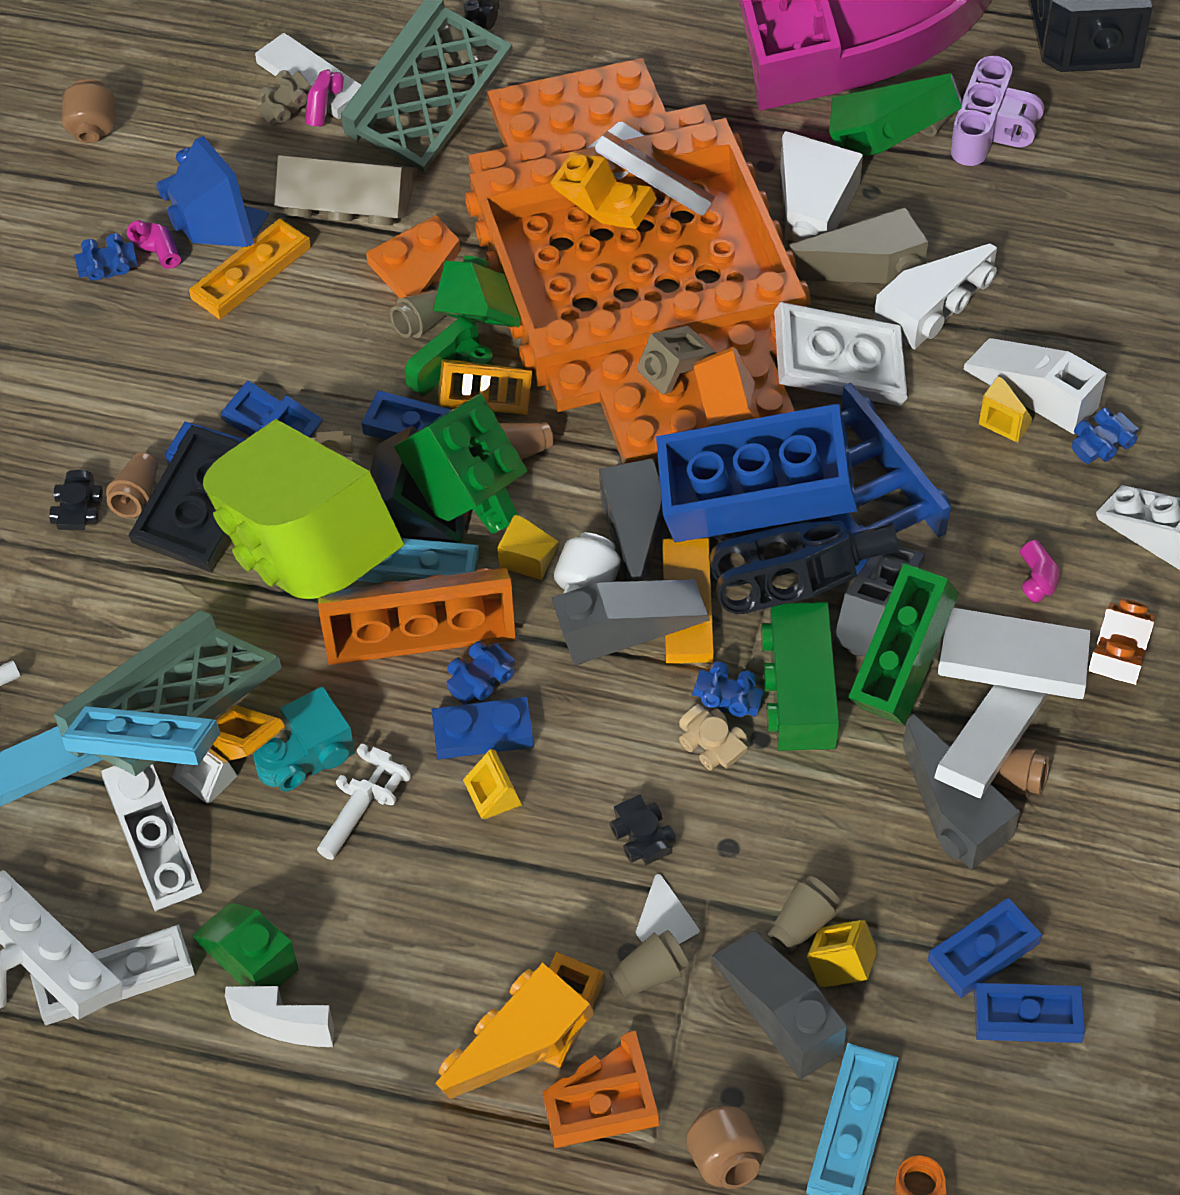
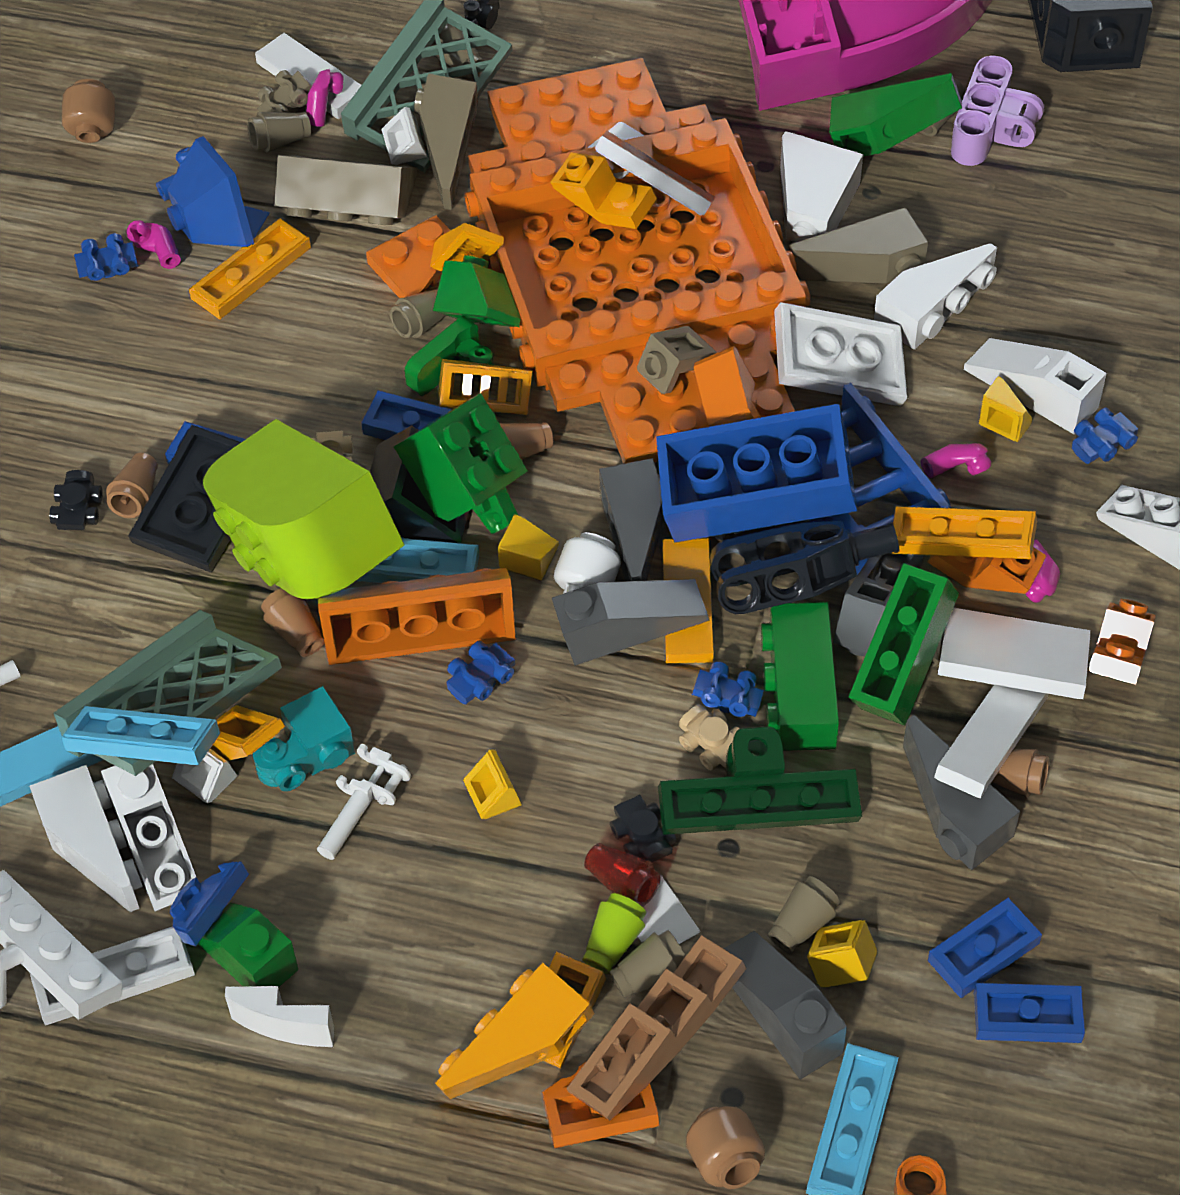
blue slope [221,380,323,438] -> none
blue plate [431,697,534,760] -> none
none -> white slope [29,765,143,912]
none -> blue plate [170,861,249,946]
none -> dark tan cone [247,112,311,153]
none -> medium nougat cone [261,588,324,657]
none -> white slope [381,107,427,165]
none -> dark tan slope [414,74,478,210]
none -> light orange slope [430,223,504,271]
none -> medium nougat slope [566,935,747,1121]
none -> lime cone [582,893,647,974]
none -> clear red cone [584,843,661,907]
none -> dark green plate [658,727,862,835]
none -> light orange tile [892,507,1037,559]
none -> dark pink arm [921,443,992,478]
none -> orange slope [927,547,1047,594]

